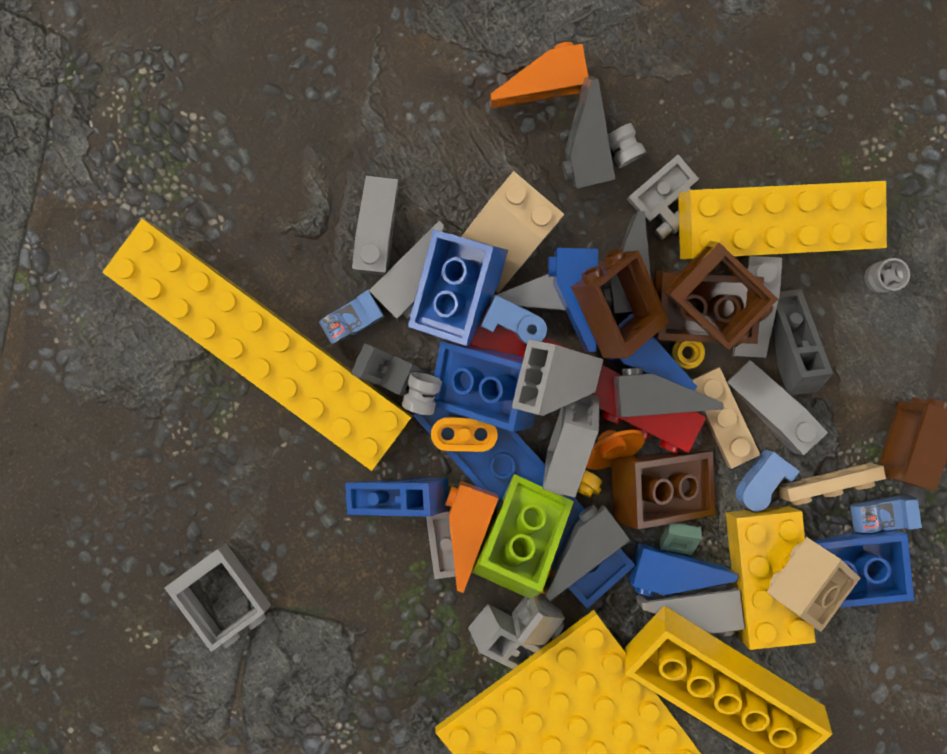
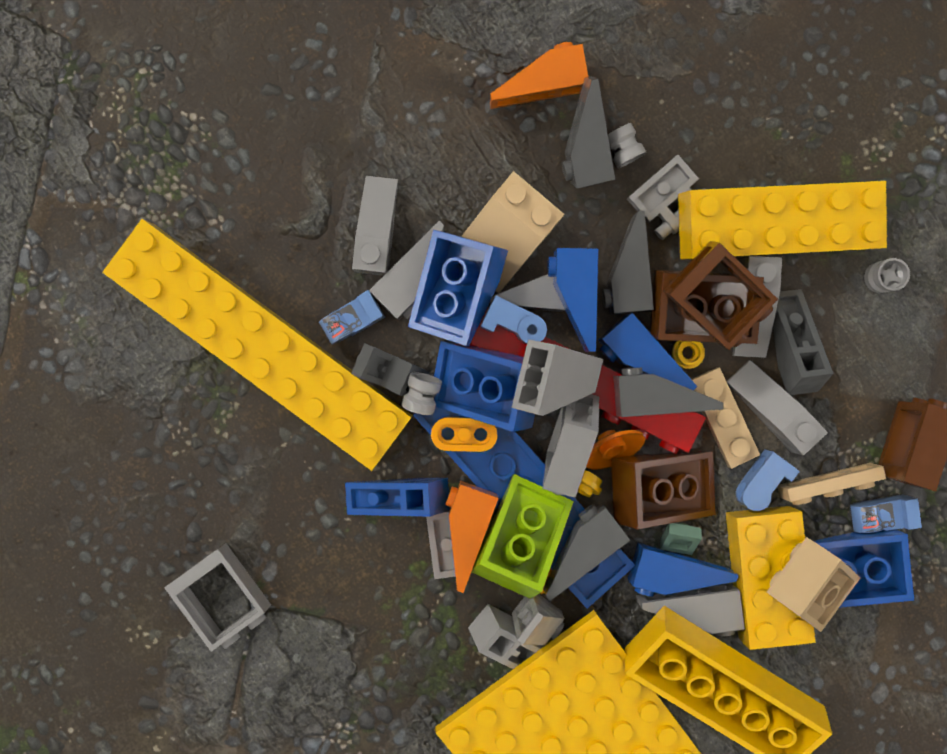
reddish brown window [571,249,669,358] -> none

